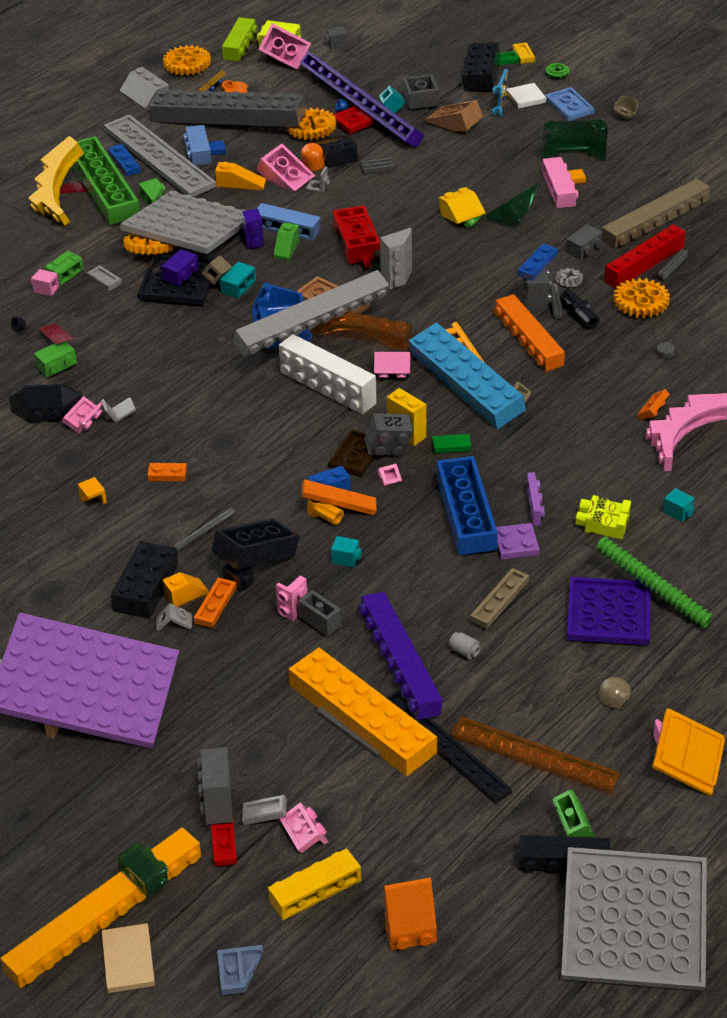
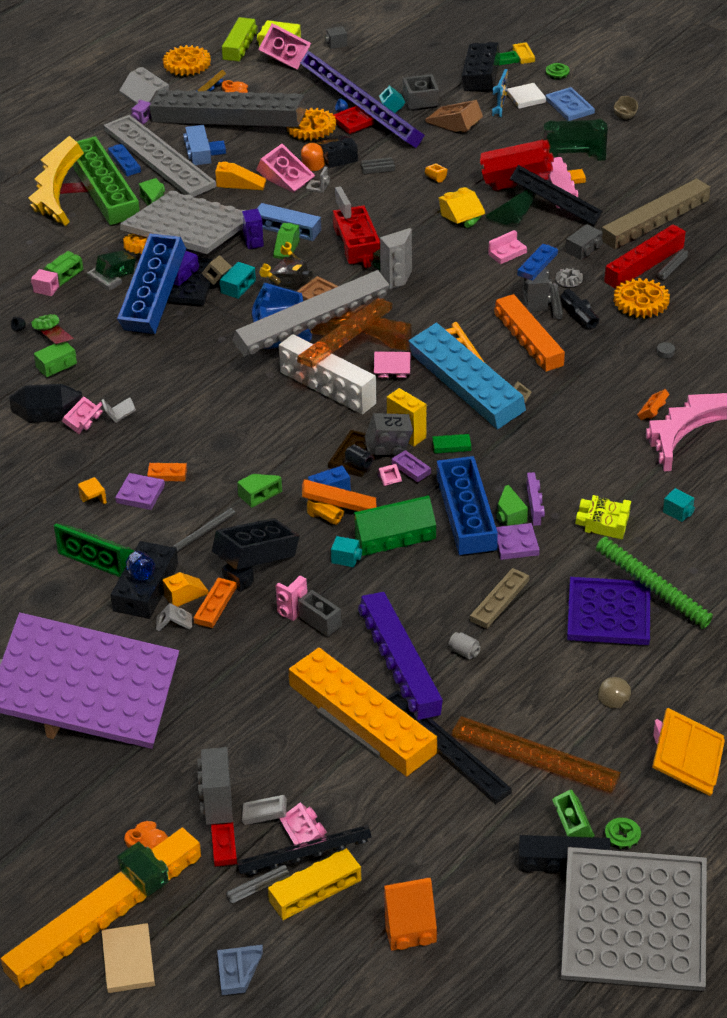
none -> bright green gear [31,314,59,330]
none -> green slope [54,523,134,577]
none -> clear green brick [95,250,136,279]
none -> medium lavender plate [115,473,165,510]
none -> blue brick [117,233,186,334]
none -> orange plate [124,821,168,855]
none -> clear blue head [126,551,155,580]
none -> medium lavender brick [130,99,152,125]
none -> dark grey axle [226,865,289,903]
none -> bright green slope [237,474,282,508]
none -> black plate [238,824,372,875]
none -> clear smoke torso [259,242,313,289]
none -> clear orange plate [297,298,393,368]
none -> light grey tile [335,186,351,219]
none -> black brick [345,445,373,469]
none -> green slope [354,495,436,556]
none -> medium lavender plate [392,450,431,482]
none -> light orange brick [425,164,448,183]
none -> red brick [480,140,554,191]
none -> bright pink bracket [488,230,527,264]
none -> bright green slope [496,485,528,526]
none -> black plate [510,165,603,226]
none -> bright green gear [605,818,641,849]

